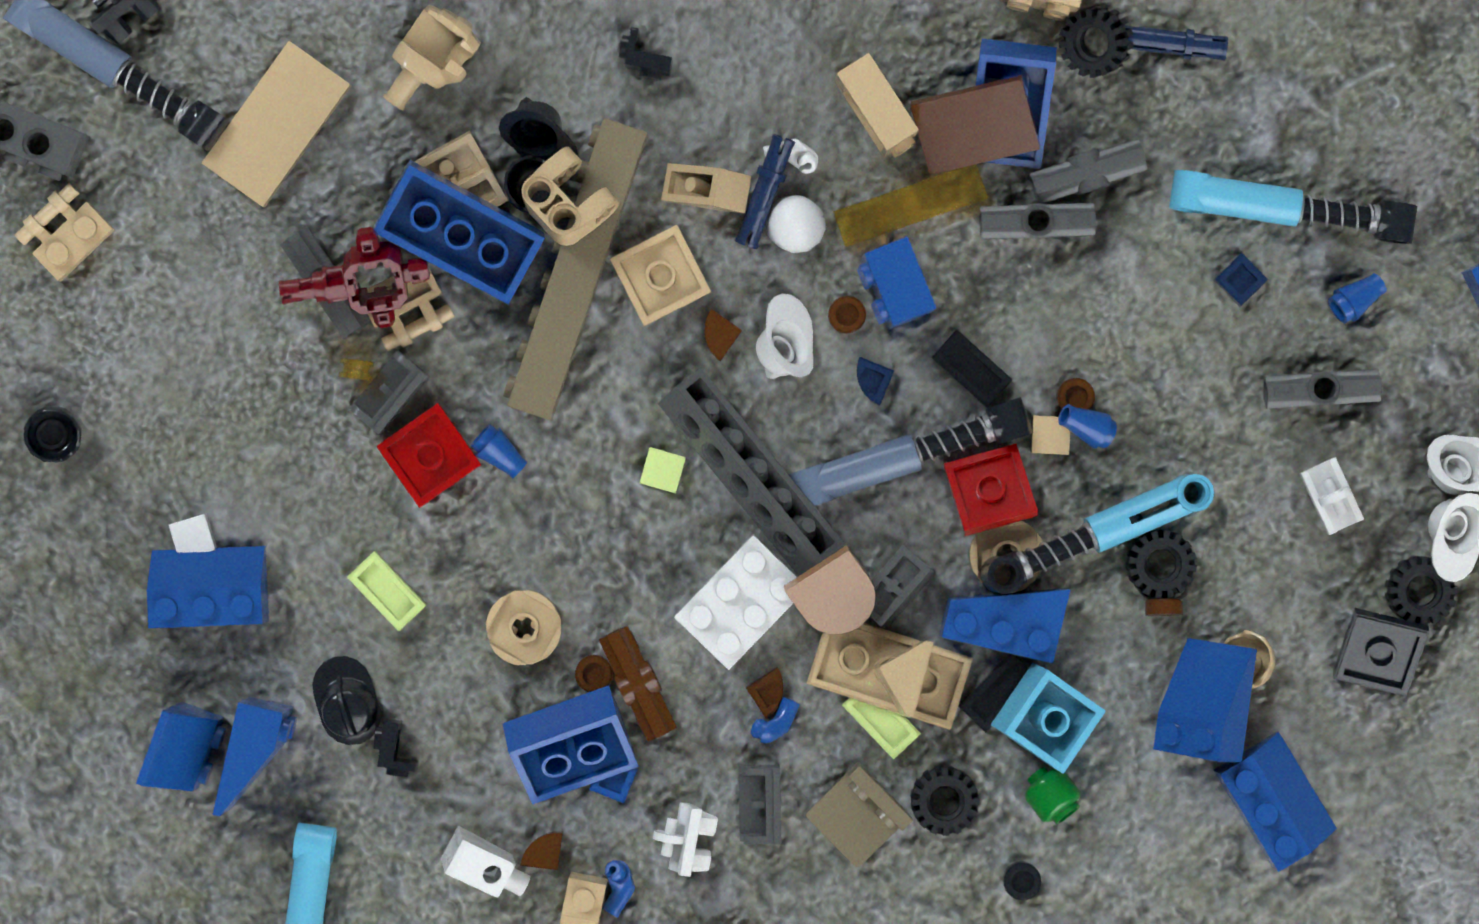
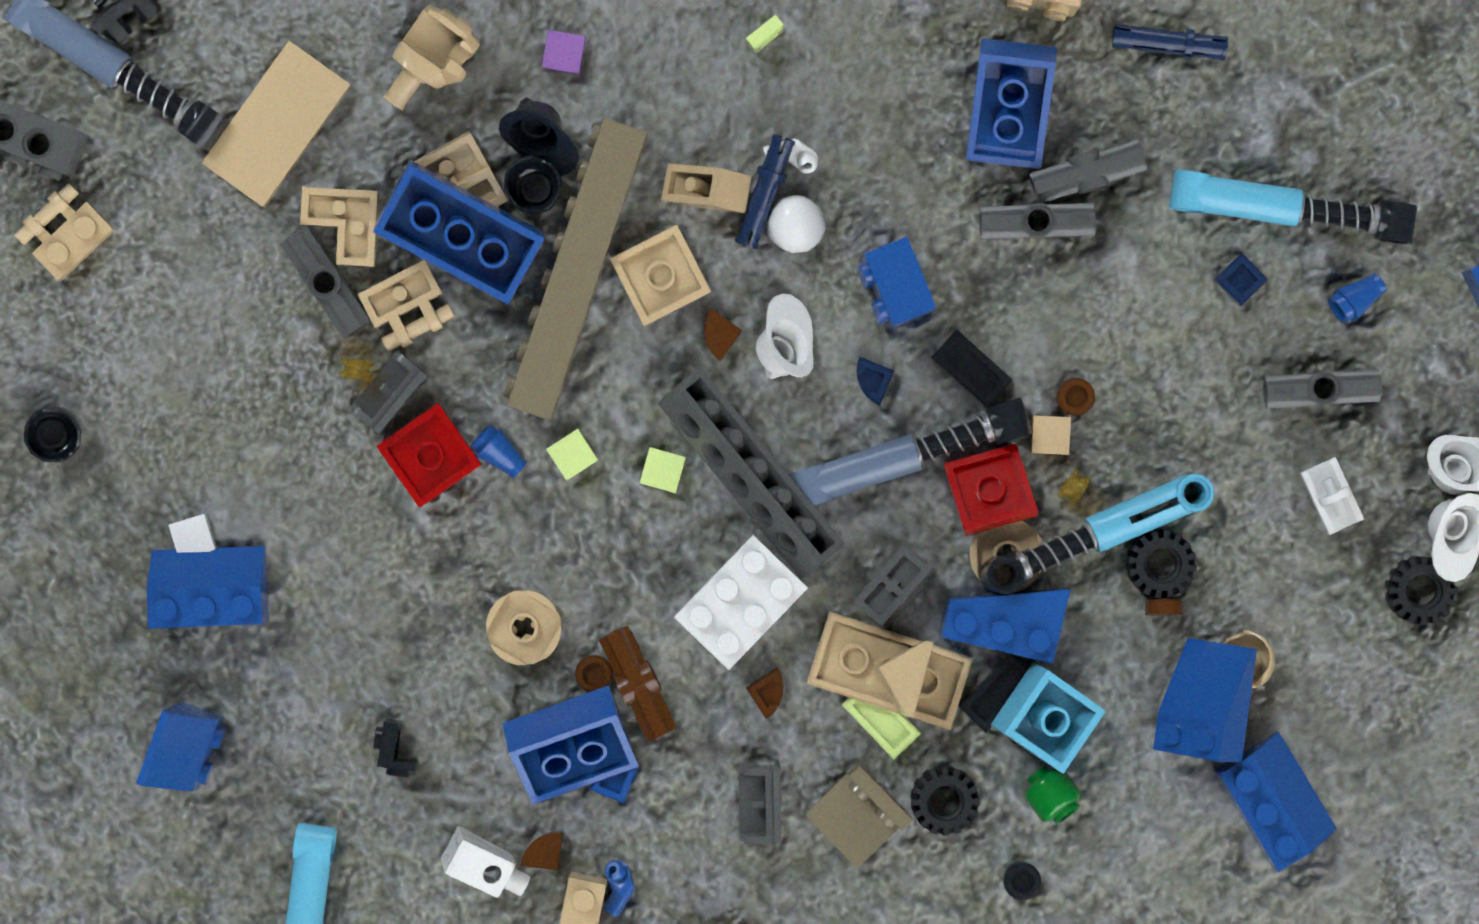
blue slope [212,697,297,816] -> none
dark red piece [279,227,430,328] -> none
black piece [312,656,381,745] -> none
yellowish green tile [347,551,427,631] -> none
tan piece [522,146,620,246] -> none
black bracket [619,27,673,81] -> none
white hips [653,802,718,877] -> none
blue arm [751,696,800,744] -> none
medium nougat tile [783,545,875,634] -> none
reddish brown tile [828,296,866,334] -> none
clear yellow tile [833,164,988,248] -> none
tan window [835,53,919,158] -> none
reddish brown tile [910,75,1040,175] -> none
blue cone [1058,404,1117,448] -> none
black tyre [1059,5,1134,78] -> none
tile [1333,608,1430,696] -> none
none -> tan plate [300,187,379,267]
none -> medium lavender tile [542,30,586,75]
none -> yellowish green tile [546,429,598,481]
none -> yellowish green tile [746,14,784,53]
none -> clear yellow bush [1057,468,1092,506]

